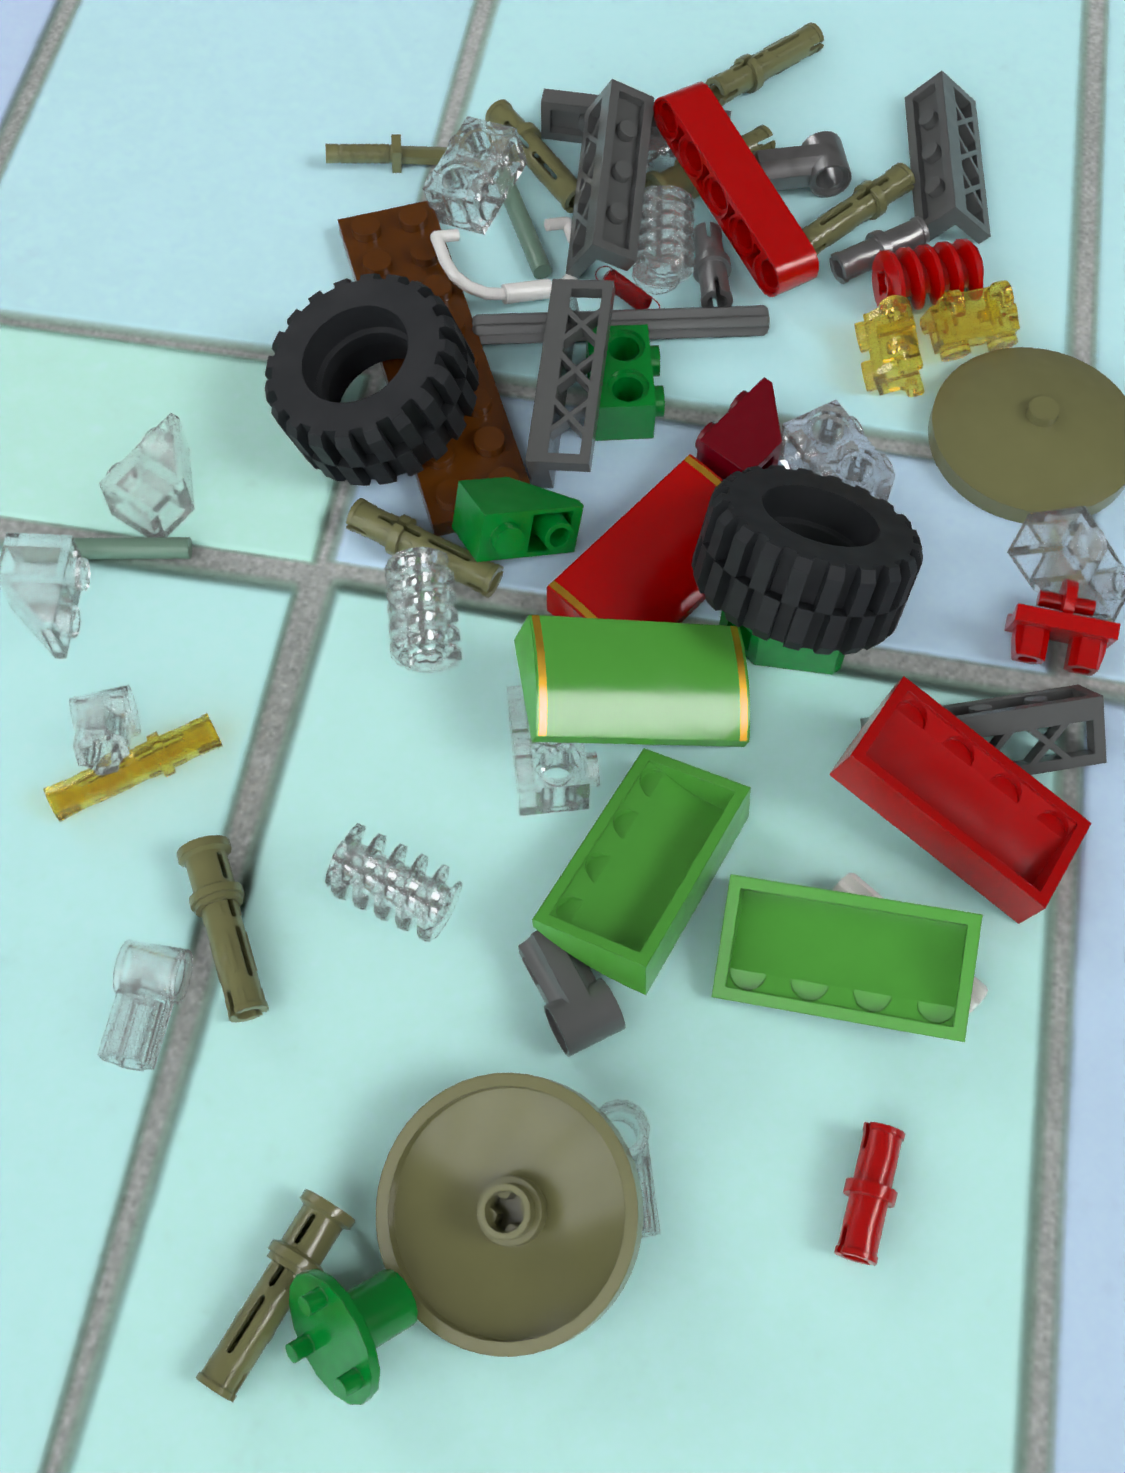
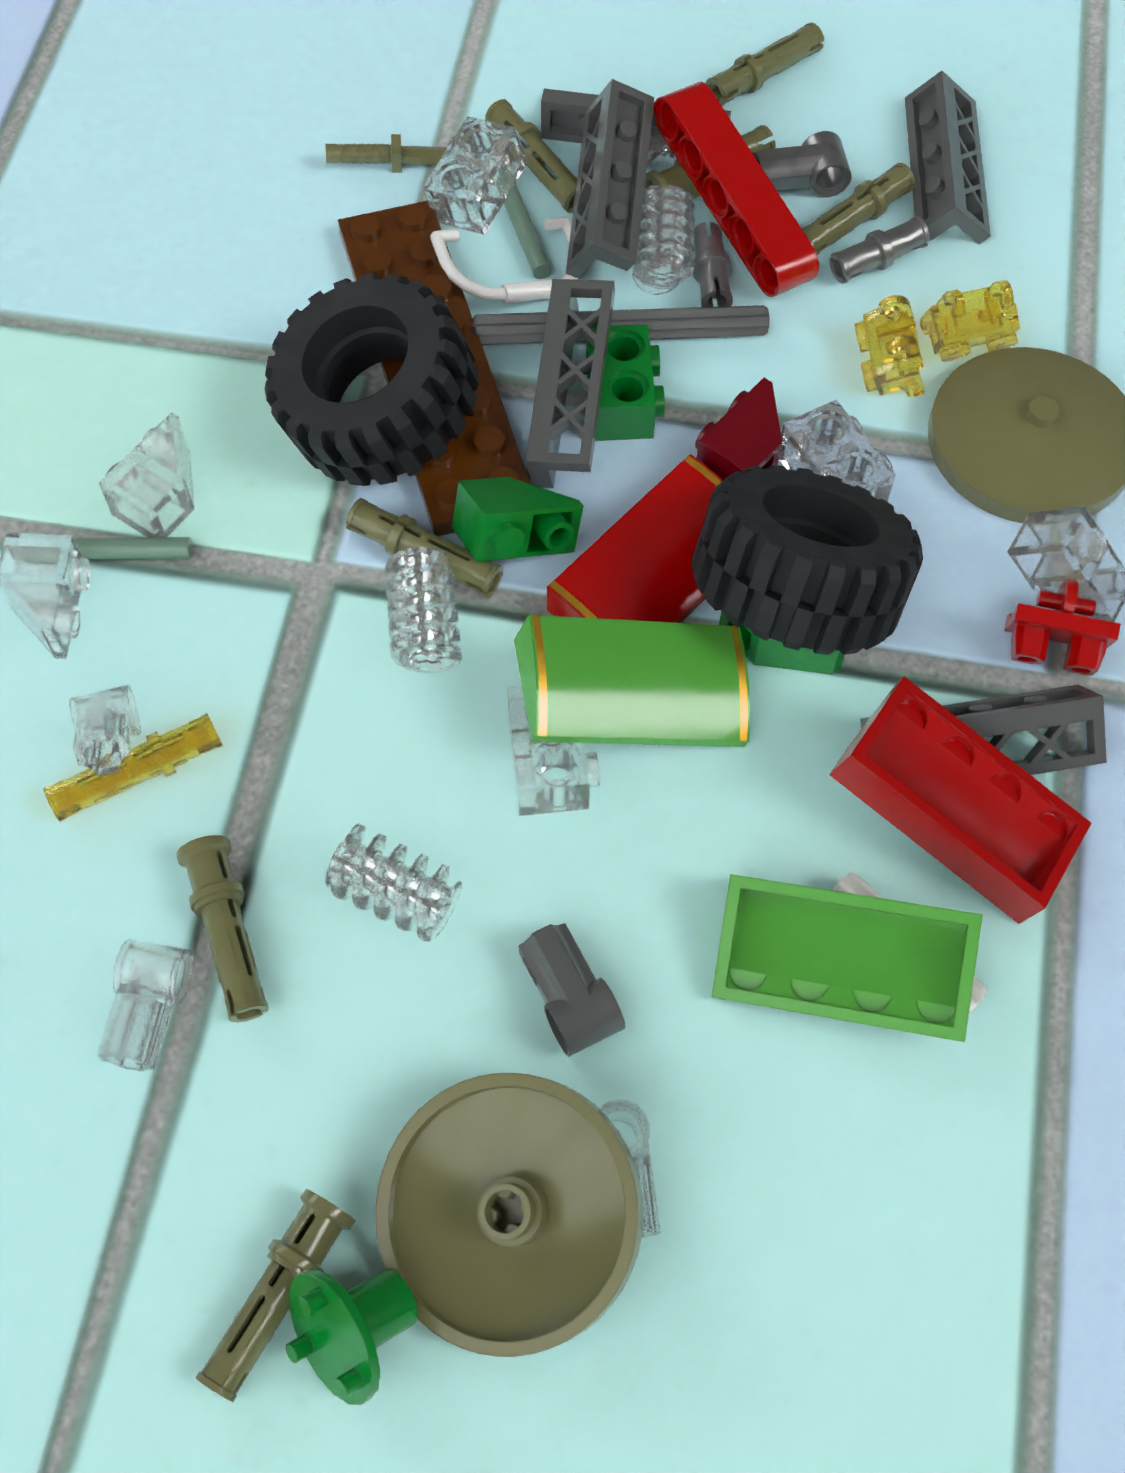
bright green slope [532,748,751,995] -> none
red piece [595,266,660,309] -> none
red pin [834,1122,905,1266] -> none
red piece [872,238,984,313] -> none

